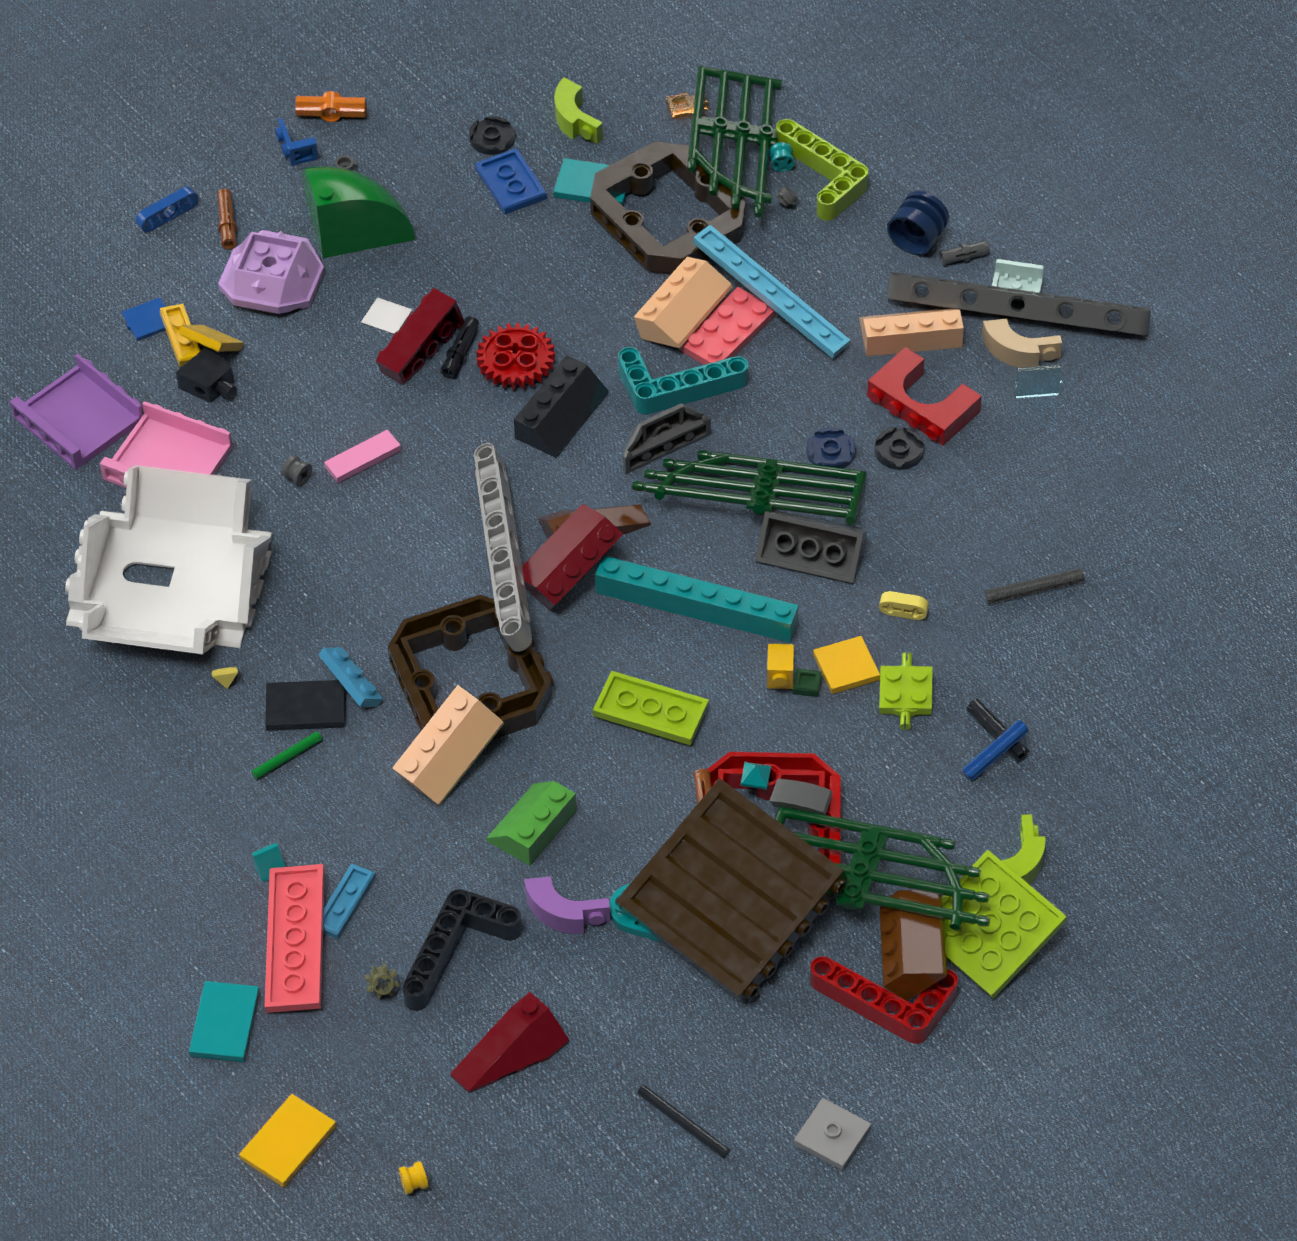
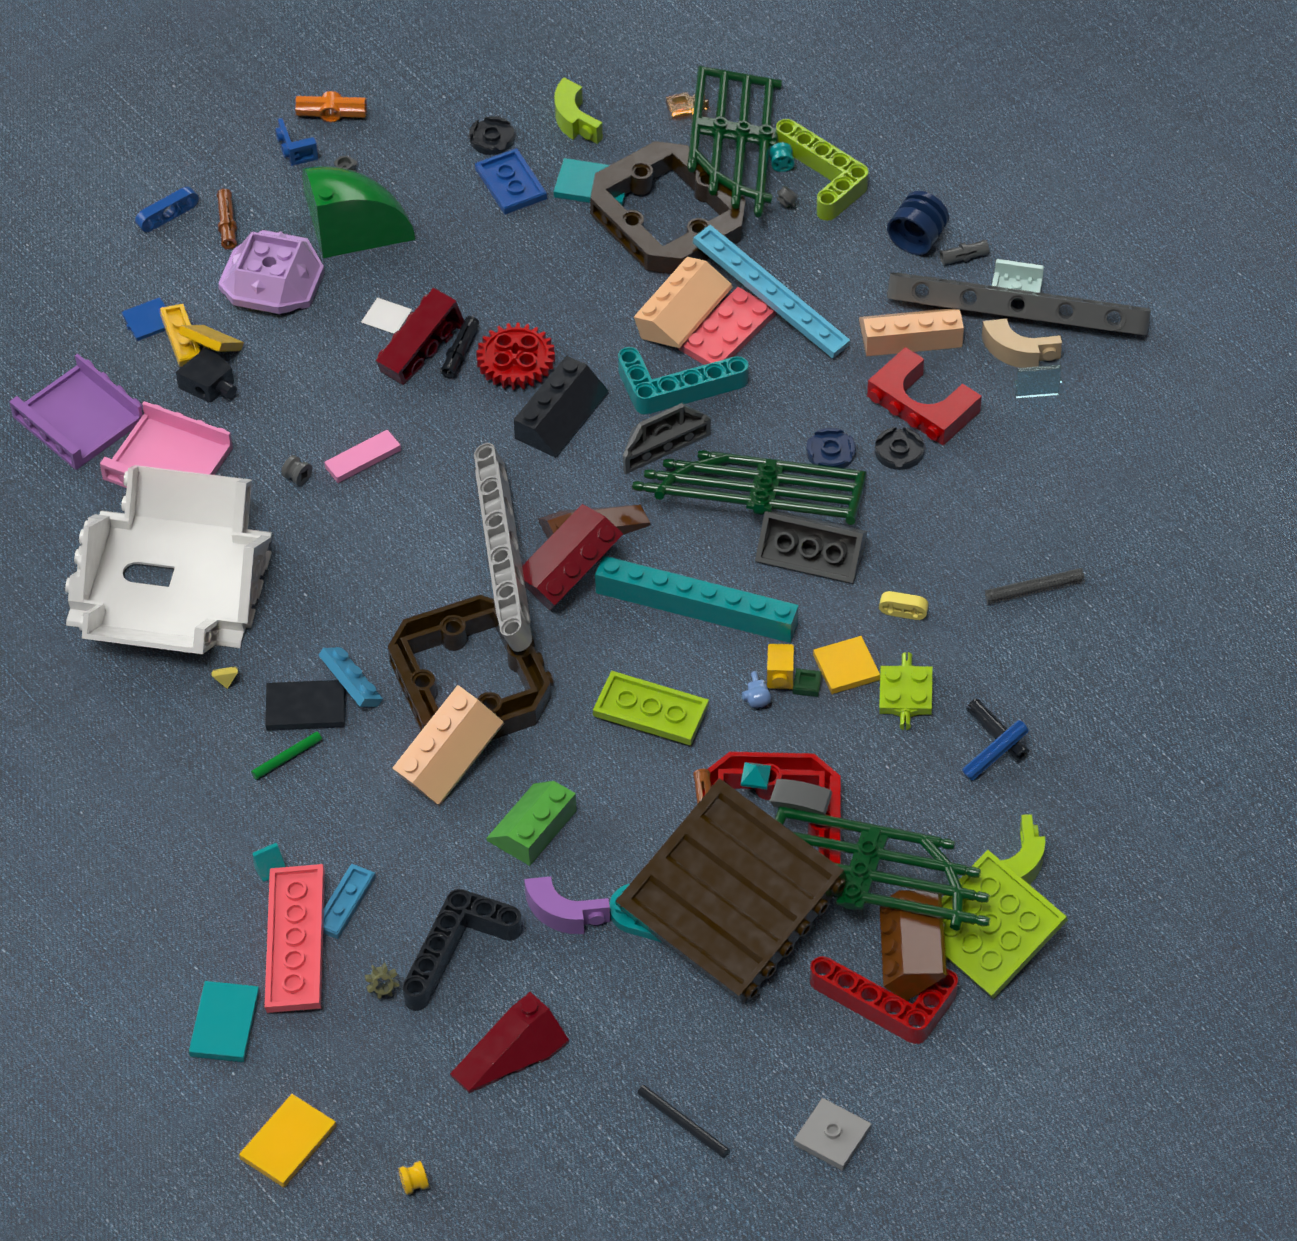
none -> medium blue piece [742,671,771,708]

